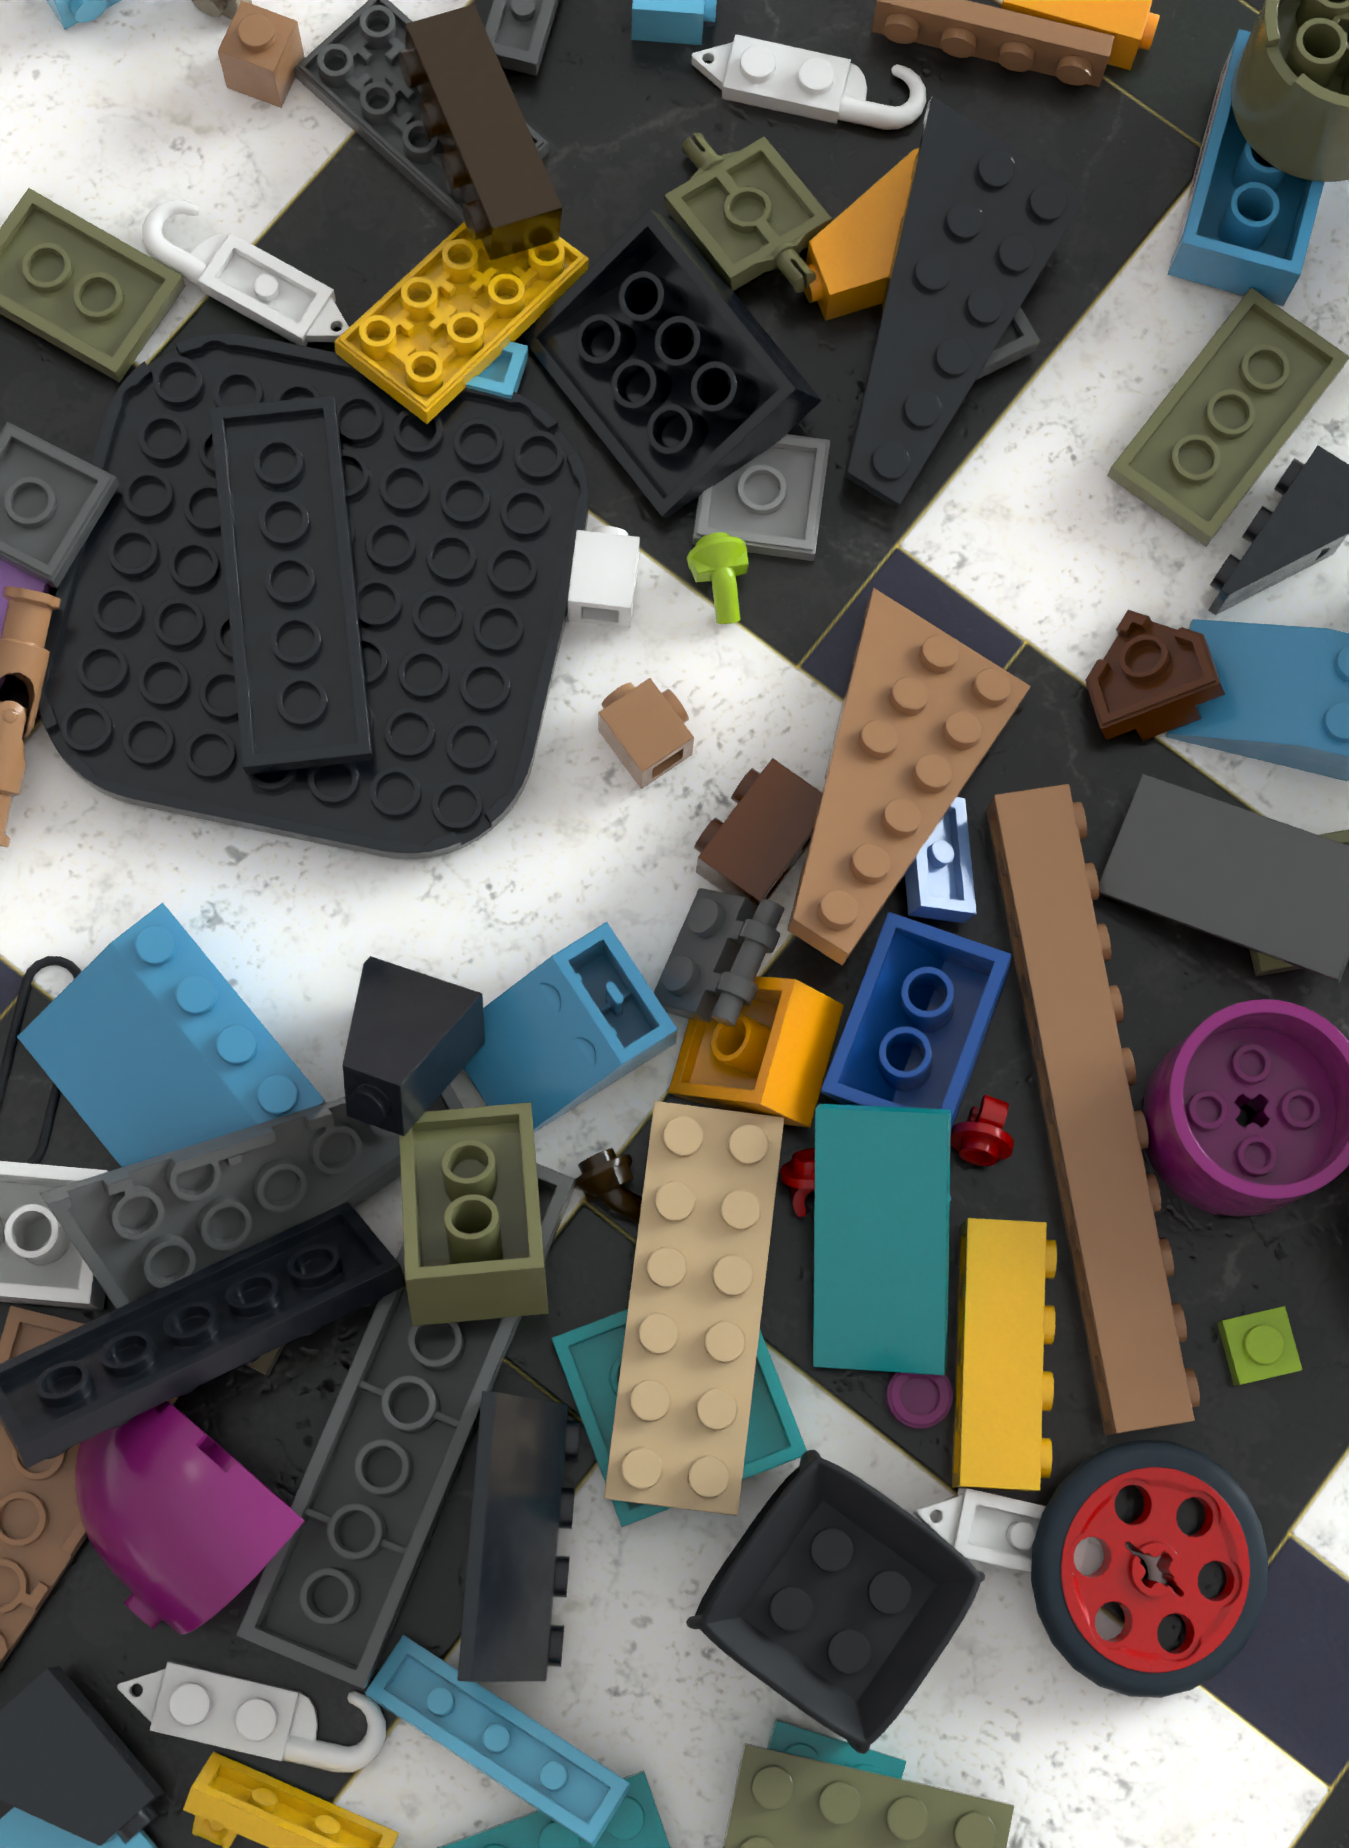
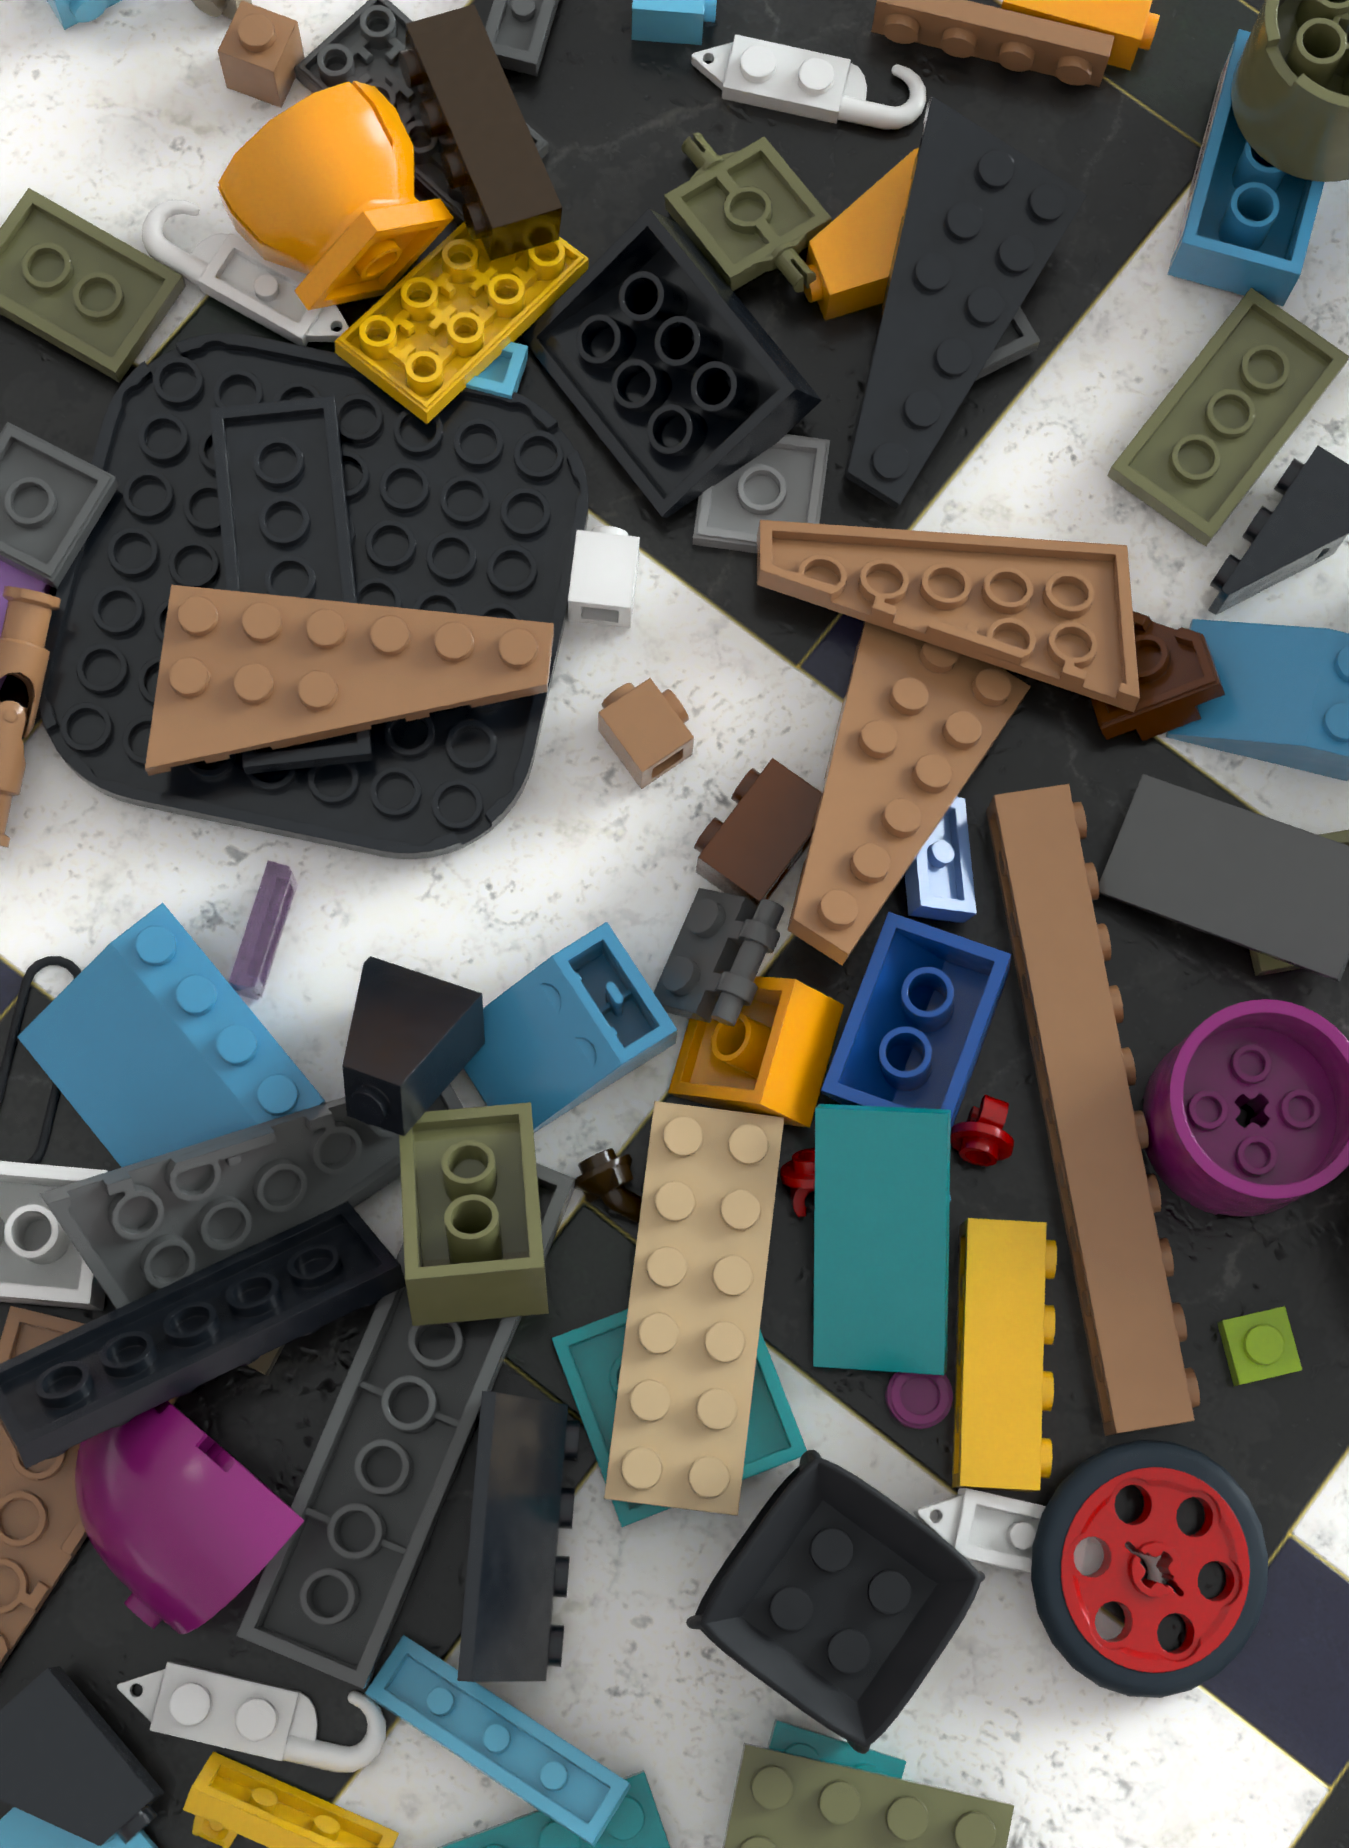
lime plate [686,532,749,624] -> none
none -> medium nougat wing [145,585,554,776]
none -> light orange plate [217,81,454,310]
none -> clear purple tile [229,860,298,1000]
none -> medium nougat wing [757,520,1140,712]

